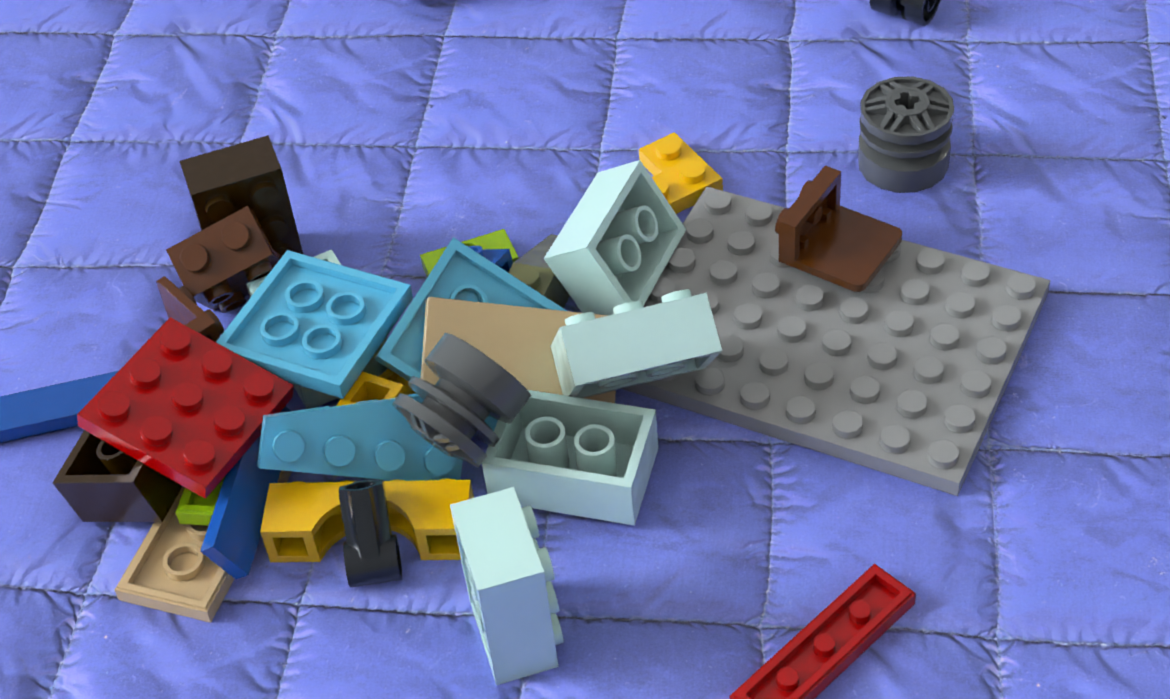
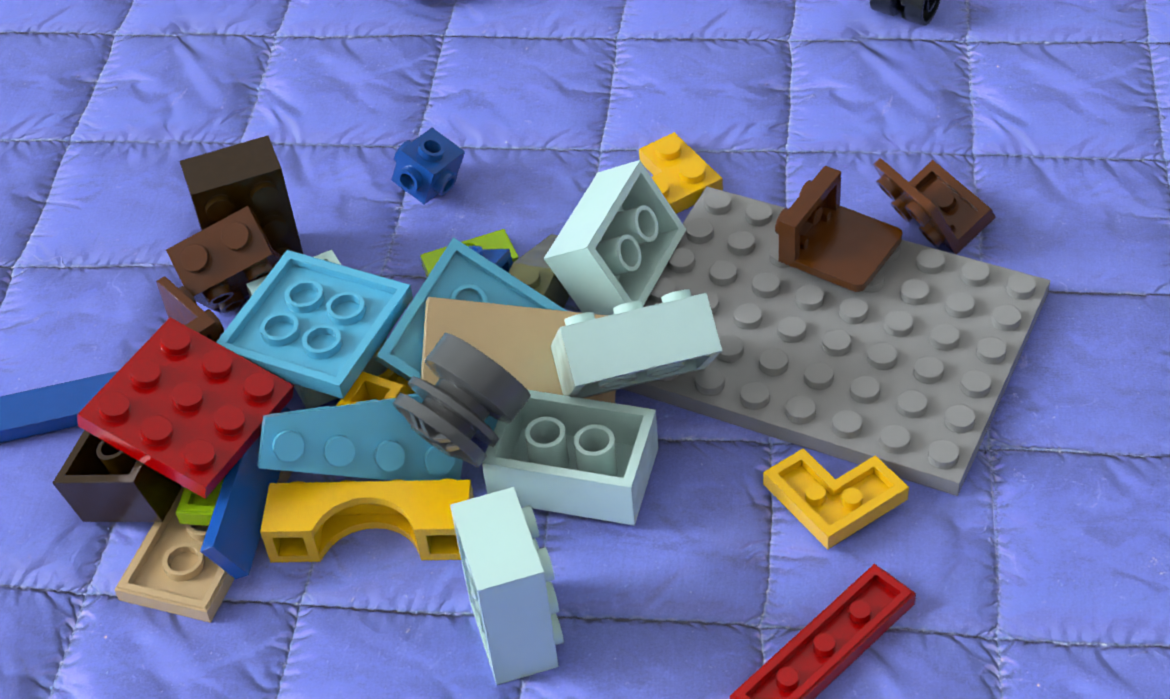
black piece [338,480,402,587] -> none
dark grey wheel [858,76,954,193] -> none
none -> blue brick [391,127,465,205]
none -> yellow plate [763,448,909,550]
none -> reddish brown bracket [873,158,996,255]

